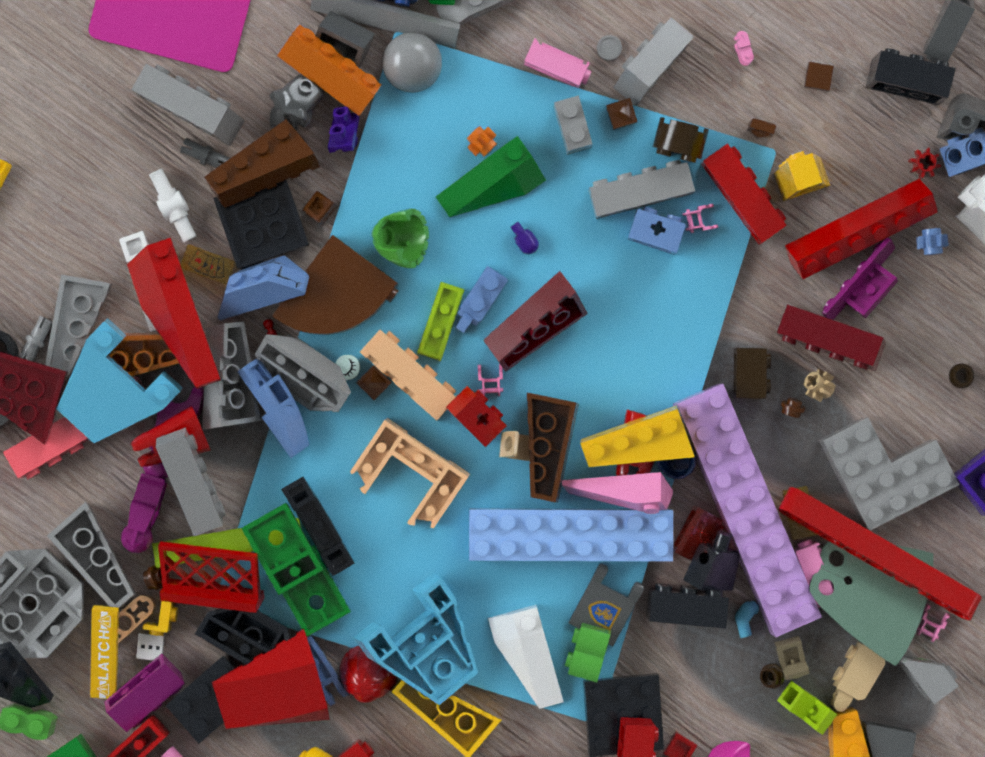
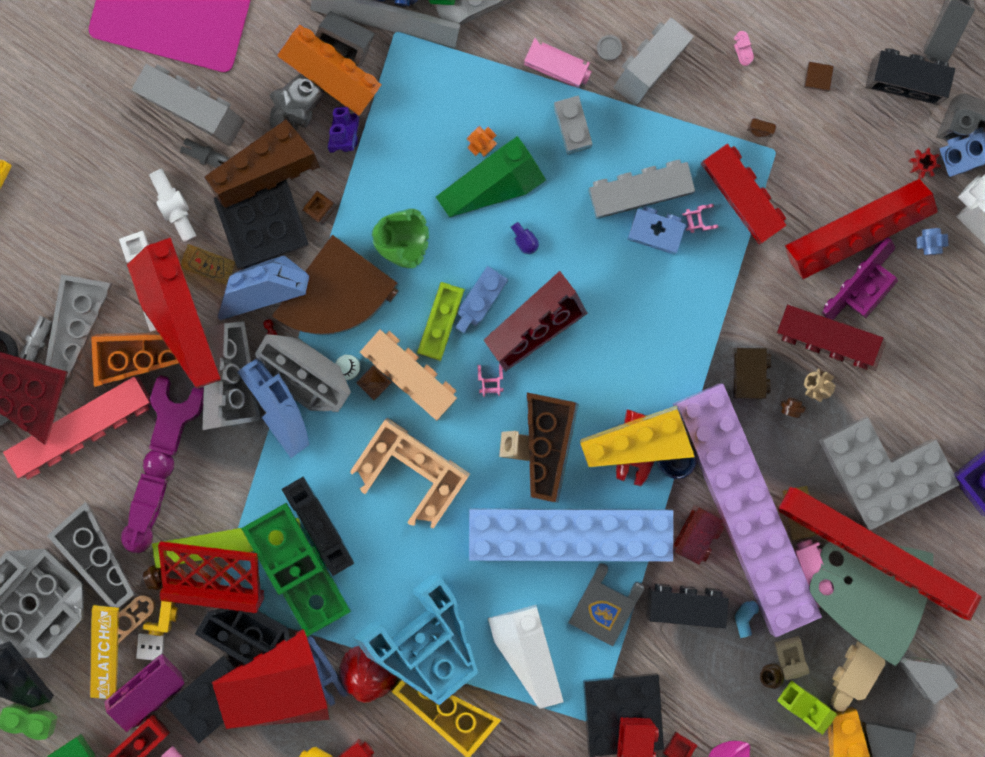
medium azure wedge [56,318,183,443] -> none
red piece [131,406,211,467] -> none
light grey wedge [156,428,226,536] -> none
light grey piece [382,32,442,93] -> none
red brick [446,386,507,447] -> none
bright pink wedge [562,472,673,514] -> none
bright green brick [565,623,611,682] -> none
reddish brown tile [606,98,638,130] -> none
dark brown brick [652,117,709,163] -> none
black torso [683,531,740,591] -> none
yellow wedge [774,151,830,202] -> none
bright pink piece [917,604,950,642] -> none
dark brown plate [949,363,974,389] -> none

